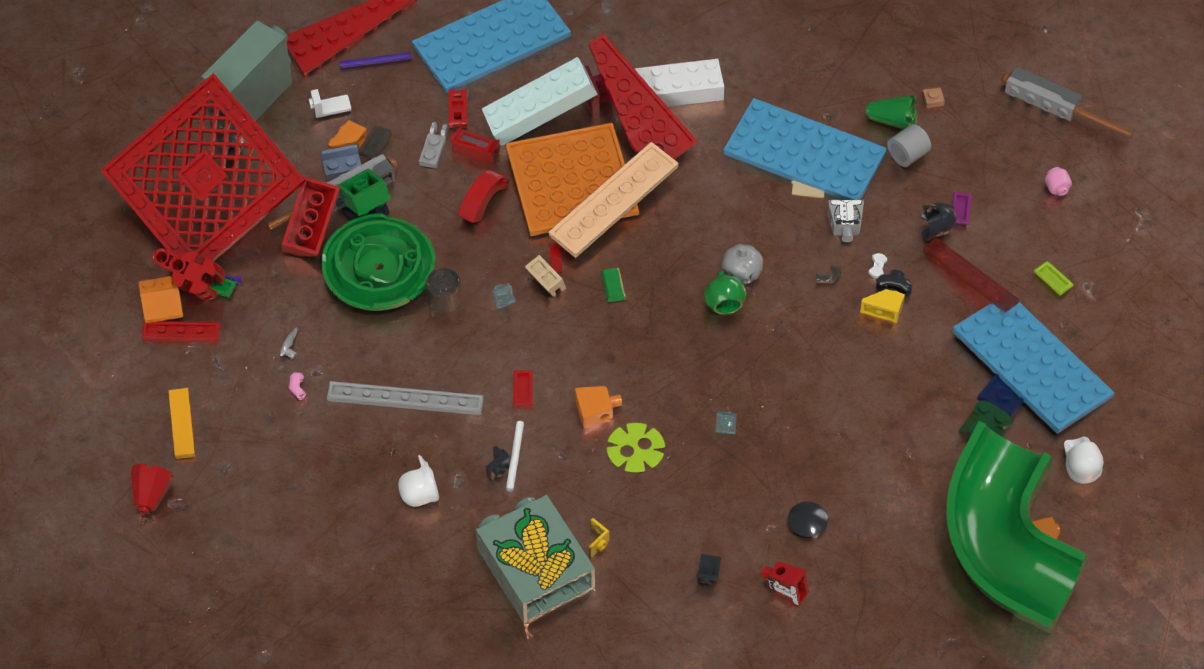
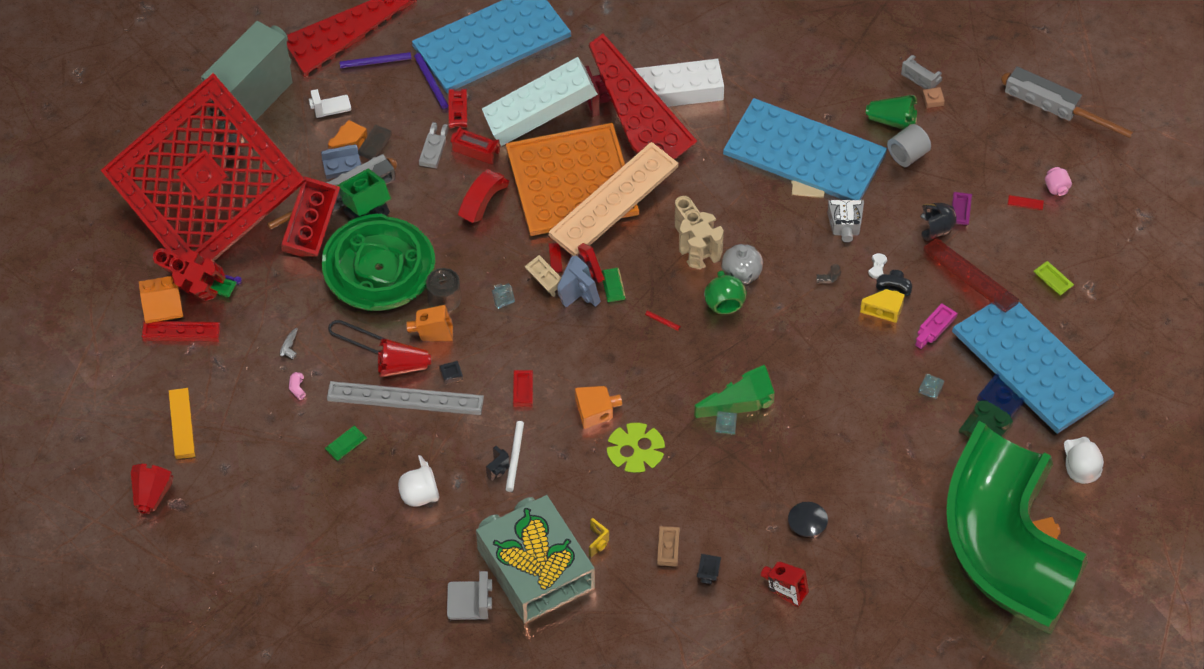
none -> green tile [325,425,367,461]
none -> black piece [328,320,385,353]
none -> red cone [378,339,431,377]
none -> orange torso [407,305,453,341]
none -> dark purple bar [414,53,449,109]
none -> black tile [439,361,463,384]
none -> light grey bracket [447,571,492,620]
none -> sand blue piece [557,255,601,307]
none -> red plate [577,243,605,283]
none -> red piece [645,310,681,331]
none -> medium nougat plate [657,526,680,566]
none -> tan connector [675,196,724,269]
none -> green wedge [694,365,775,418]
none -> light grey hinge [901,55,942,89]
none -> dark pink hinge [915,303,957,349]
none -> clear light blue tile [919,374,945,399]
none -> red window [1007,195,1044,210]

